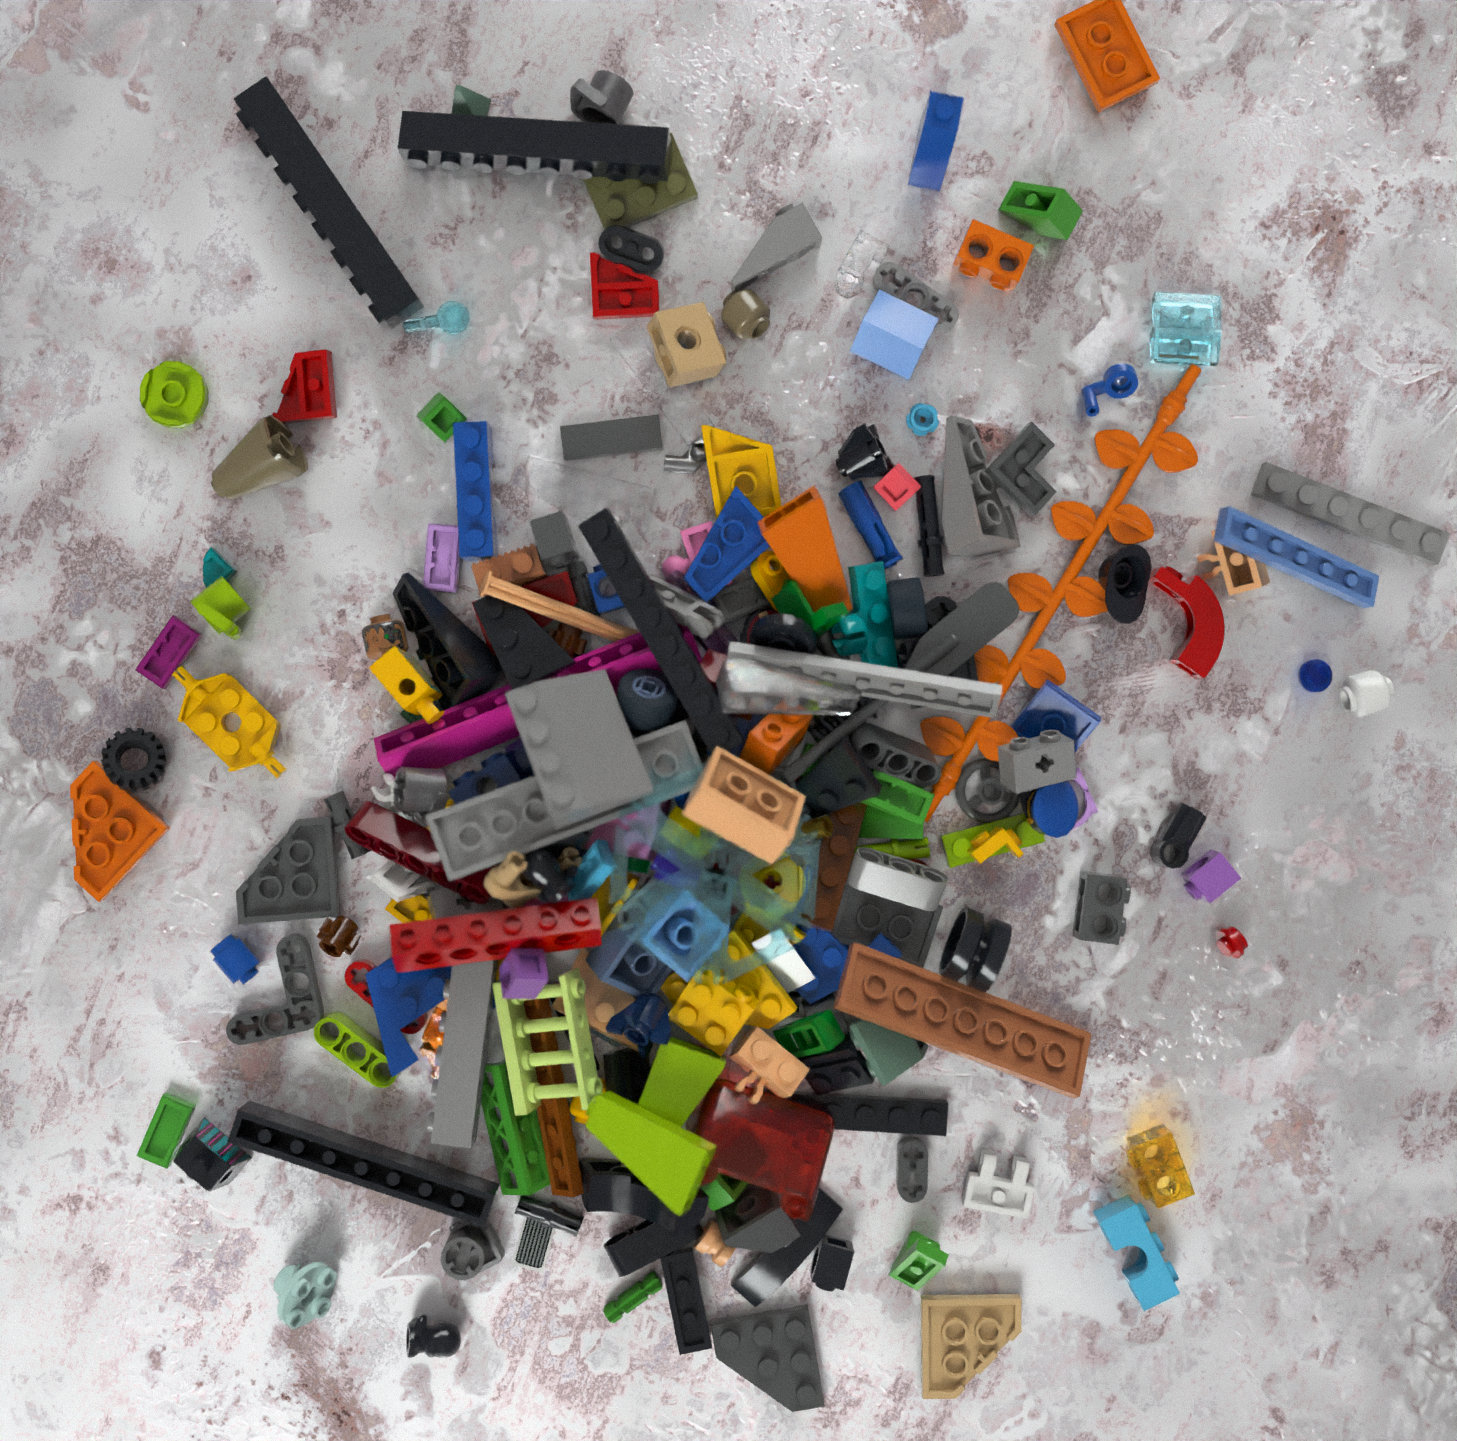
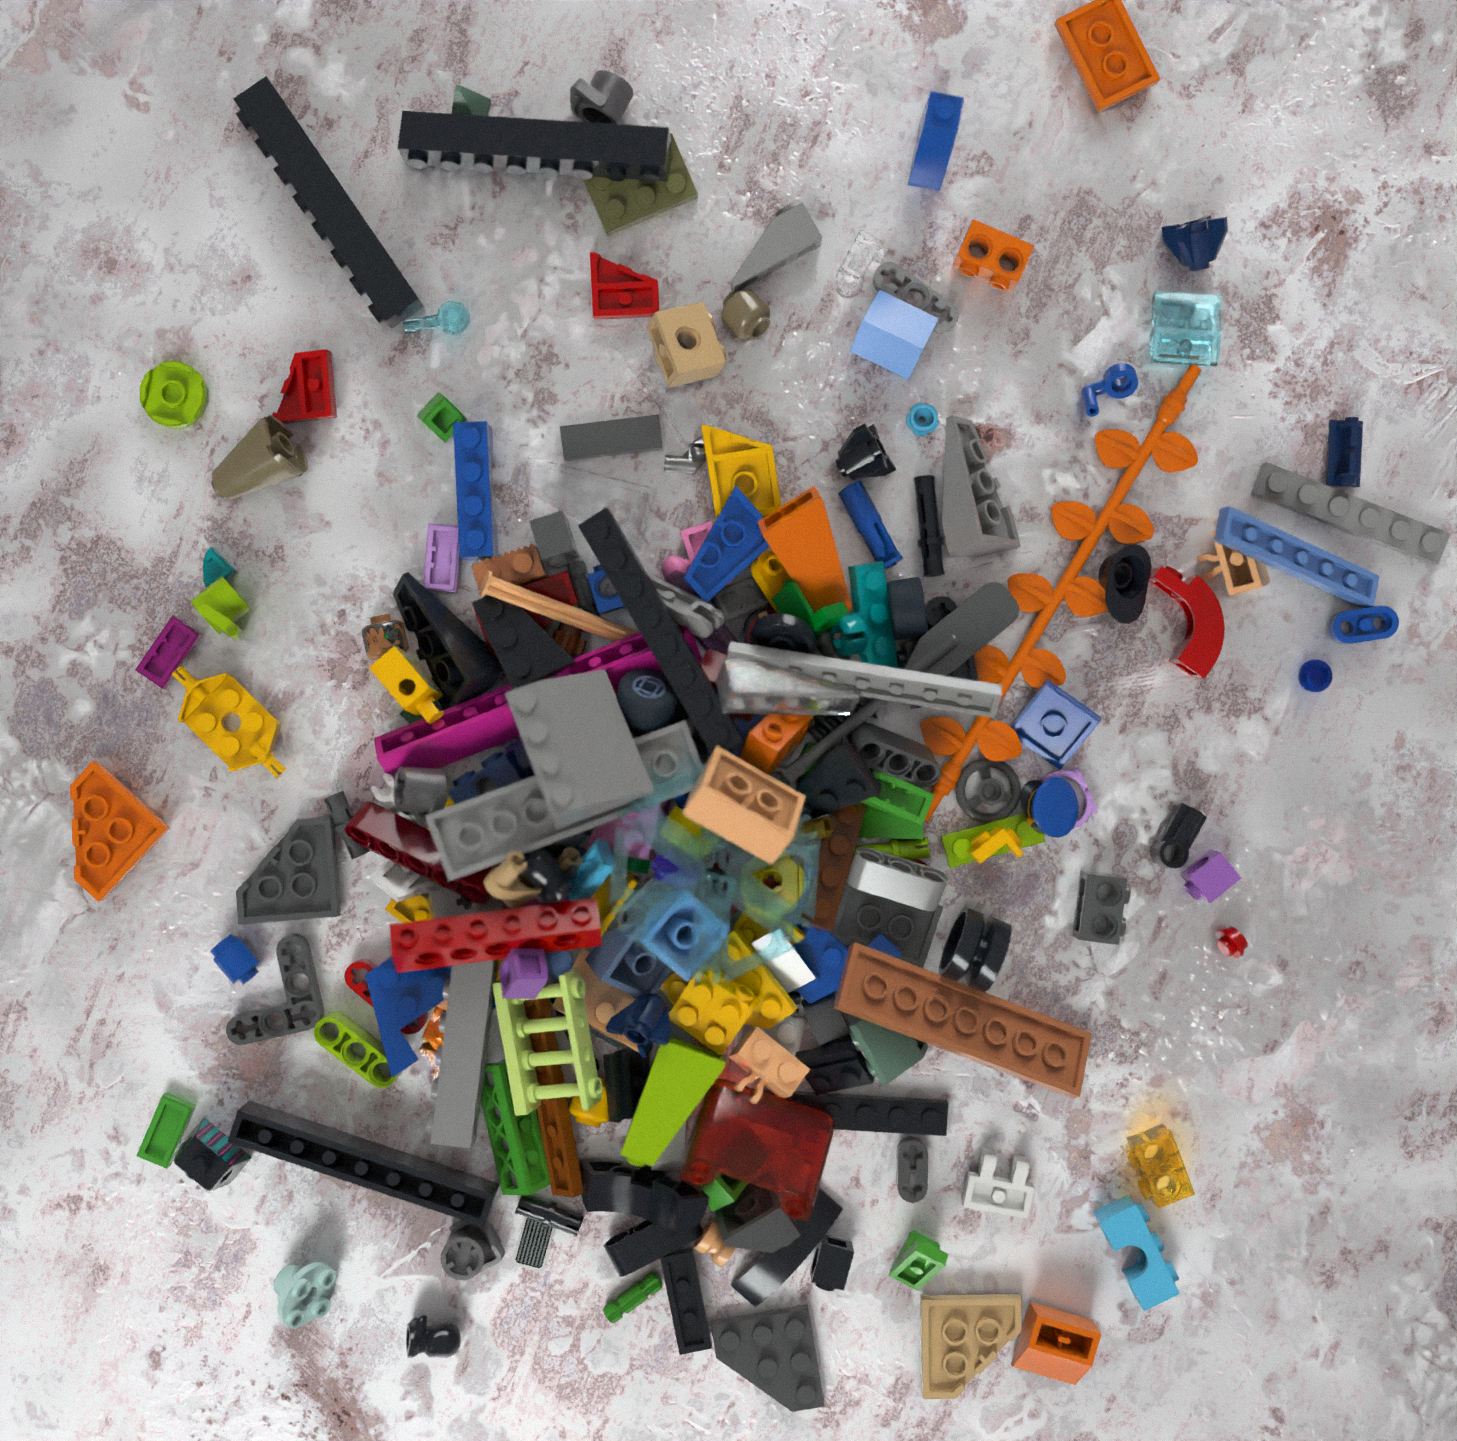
black tyre [101,727,167,792] -> none
reddish brown gear [317,916,361,957] -> none
lime slope [585,1091,717,1216] -> none
black plate [599,225,664,272] -> none
green slope [772,1010,844,1058] -> none
coral plate [873,463,921,511] -> none
dark grey plate [985,422,1057,517] -> none
light grey brick [997,730,1077,794] -> none
bright green slope [998,181,1083,240] -> none
white head [1339,670,1394,717] -> none
none -> medium blue tile [545,950,573,979]
none -> orange slope [1011,1301,1102,1385]
none -> dark blue brick [1161,215,1228,271]
none -> dark blue hinge [1326,417,1363,487]
none -> blue plate [1328,606,1399,644]

